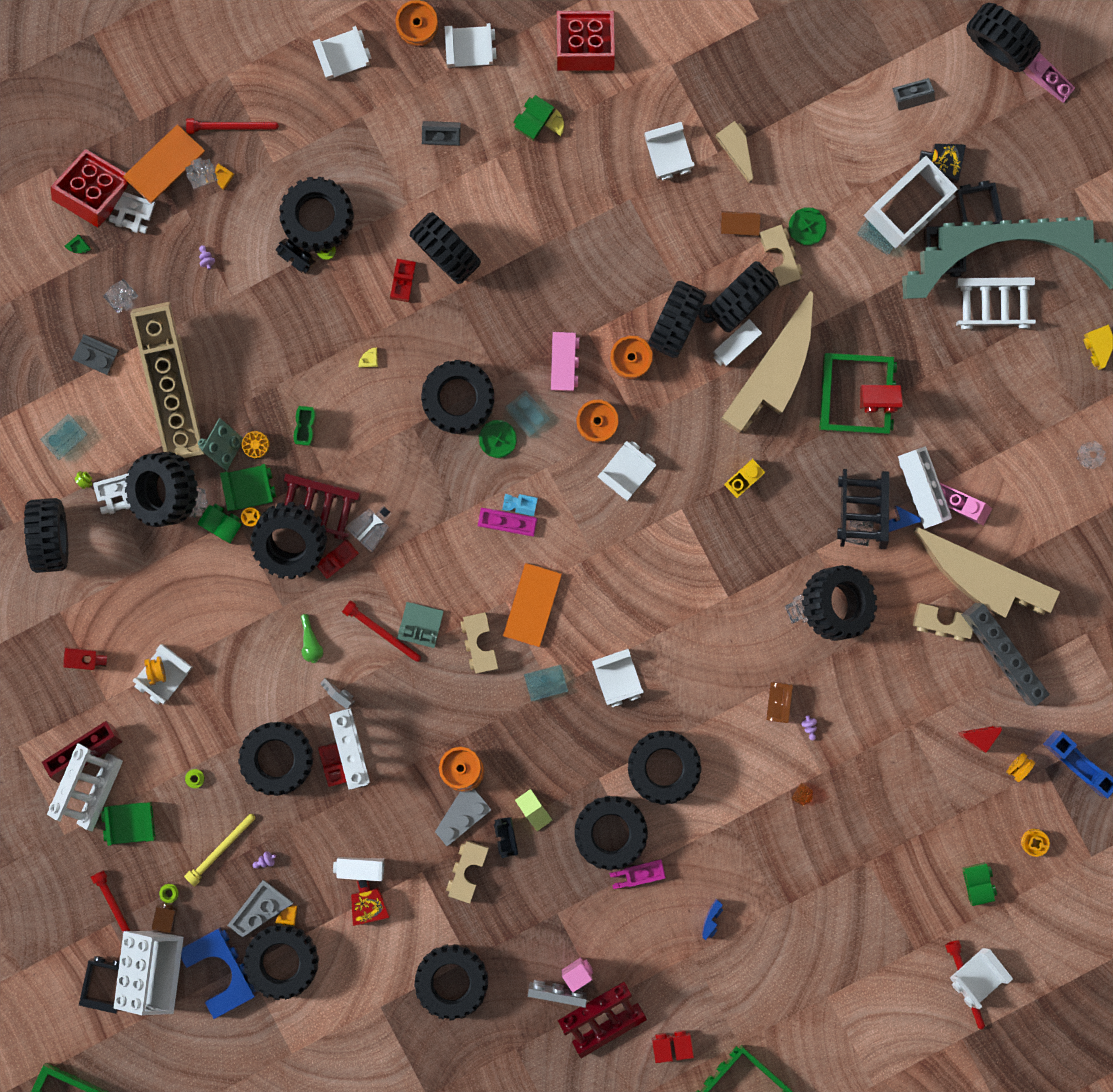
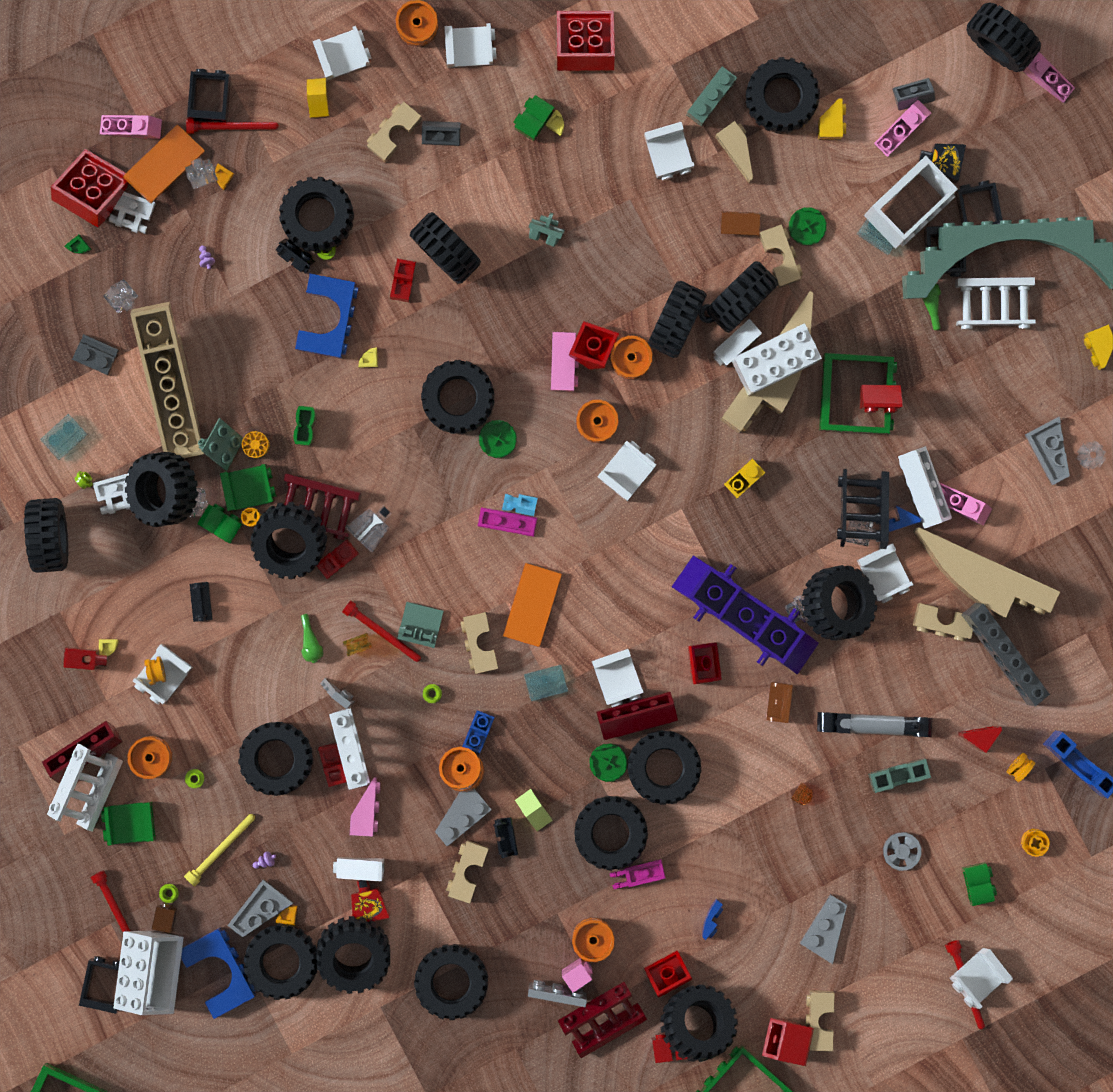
clear light blue plate [505,390,550,437] -> none
lavender hair [801,715,817,741] -> none
none -> light yellow tile [99,639,119,657]
none -> bright pink slope [100,115,162,139]
none -> orange wheel [128,736,173,779]
none -> black window [187,69,231,122]
none -> black hinge [189,582,213,622]
none -> blue arch [295,274,359,359]
none -> yellow slope [307,78,329,118]
none -> black tyre [316,916,390,994]
none -> clear yellow wheel [343,633,373,656]
none -> bright pink slope [350,777,380,836]
none -> tan arch [367,102,422,163]
none -> lime plate [423,684,442,703]
none -> blue slope [462,710,495,755]
none -> sand green hips [528,212,565,247]
none -> red slope [569,321,619,369]
none -> orange wheel [572,917,615,962]
none -> green tile [589,743,627,782]
none -> dark red brick [596,692,678,741]
none -> red slope [644,950,693,998]
none -> black tyre [660,984,738,1062]
none -> dark purple piece [671,555,819,674]
none -> sand green arch [686,66,737,127]
none -> red slope [687,642,722,684]
none -> white hose [732,323,822,396]
none -> black tyre [745,57,820,134]
none -> red slope [762,1018,814,1066]
none -> light grey wing [800,894,847,964]
none -> tan arch [806,990,835,1051]
none -> piece [817,712,933,737]
none -> yellow slope [818,98,846,140]
none -> white panel [857,543,913,603]
none -> sand green arch [868,758,931,793]
none -> bright pink slope [874,100,932,157]
none -> light grey piece [883,832,921,871]
none -> bright green piece [922,283,941,330]
none -> light grey wing [1025,416,1070,485]

